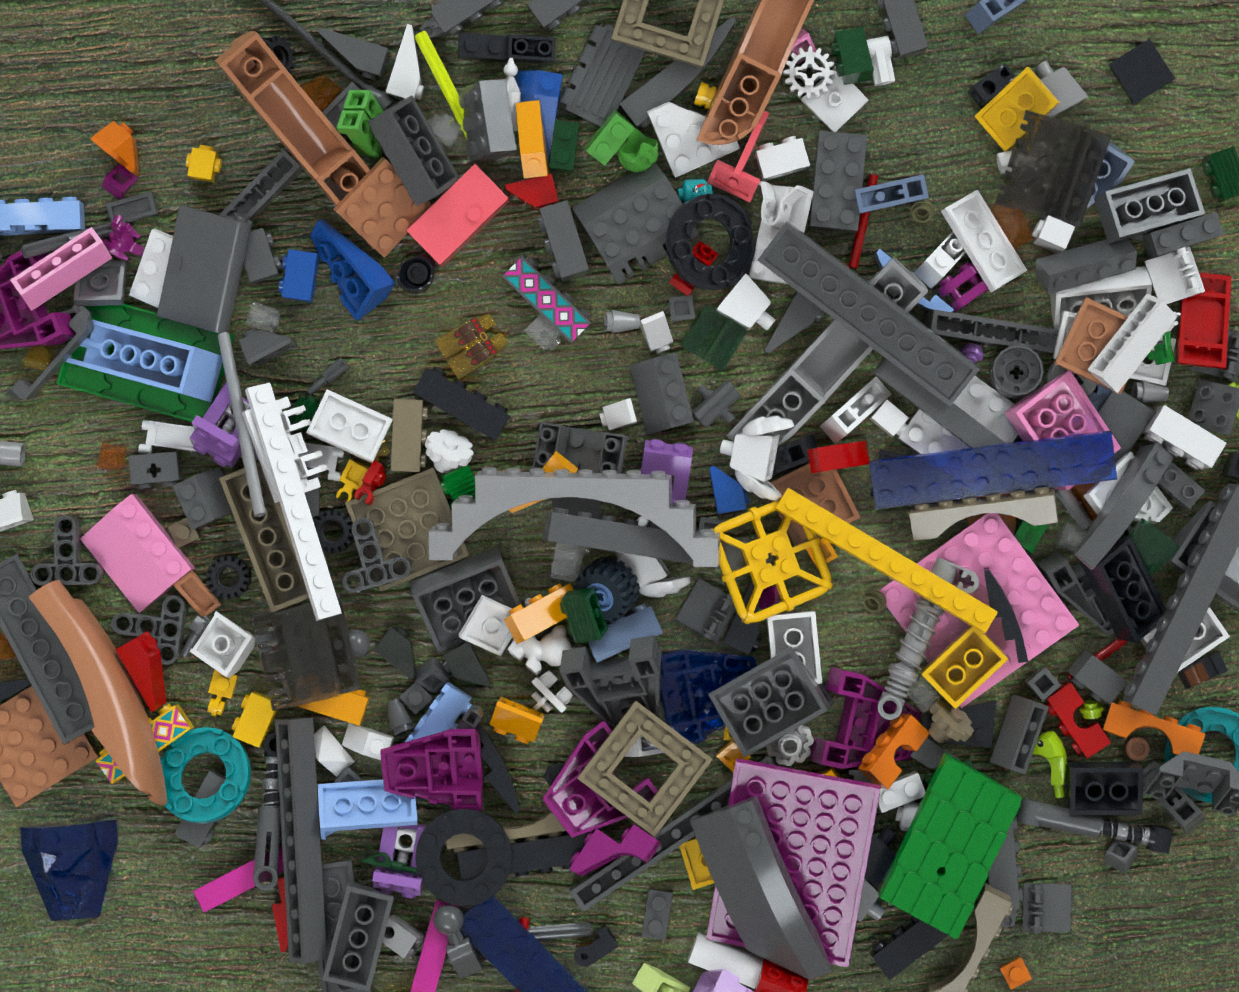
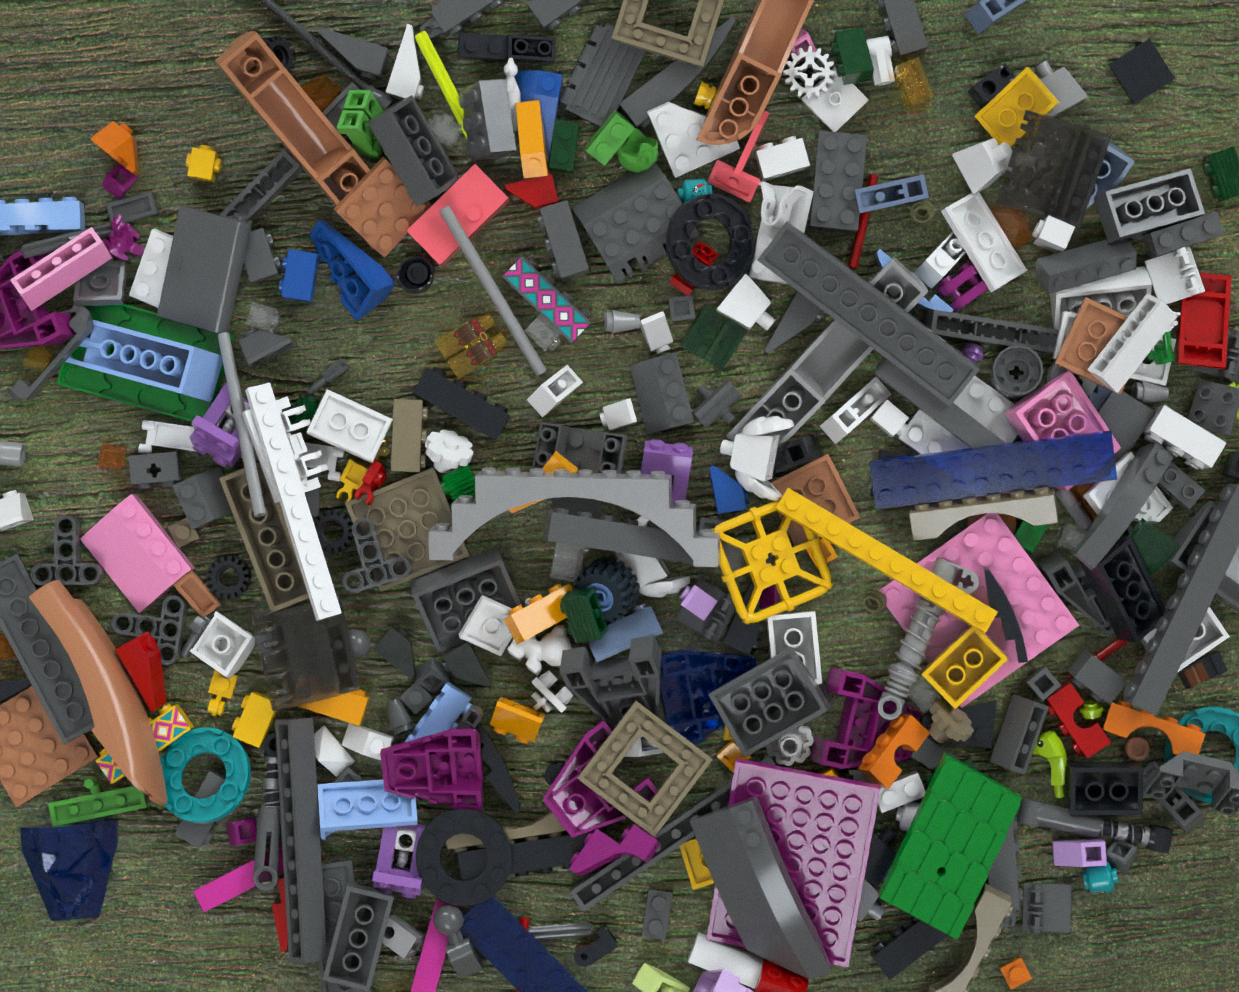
dark green hand [361,852,418,875] -> none
red slope [807,441,870,474] -> none
none -> bright green plate [48,777,148,827]
none -> magenta slope [226,817,257,846]
none -> light grey piece [439,205,547,376]
none -> white slope [527,365,583,417]
none -> lavender slope [679,584,718,621]
none -> clear yellow hips [893,57,934,115]
none -> white torso [952,138,1012,194]
none -> lavender slope [1052,838,1107,867]
none -> teal head [1082,862,1119,894]

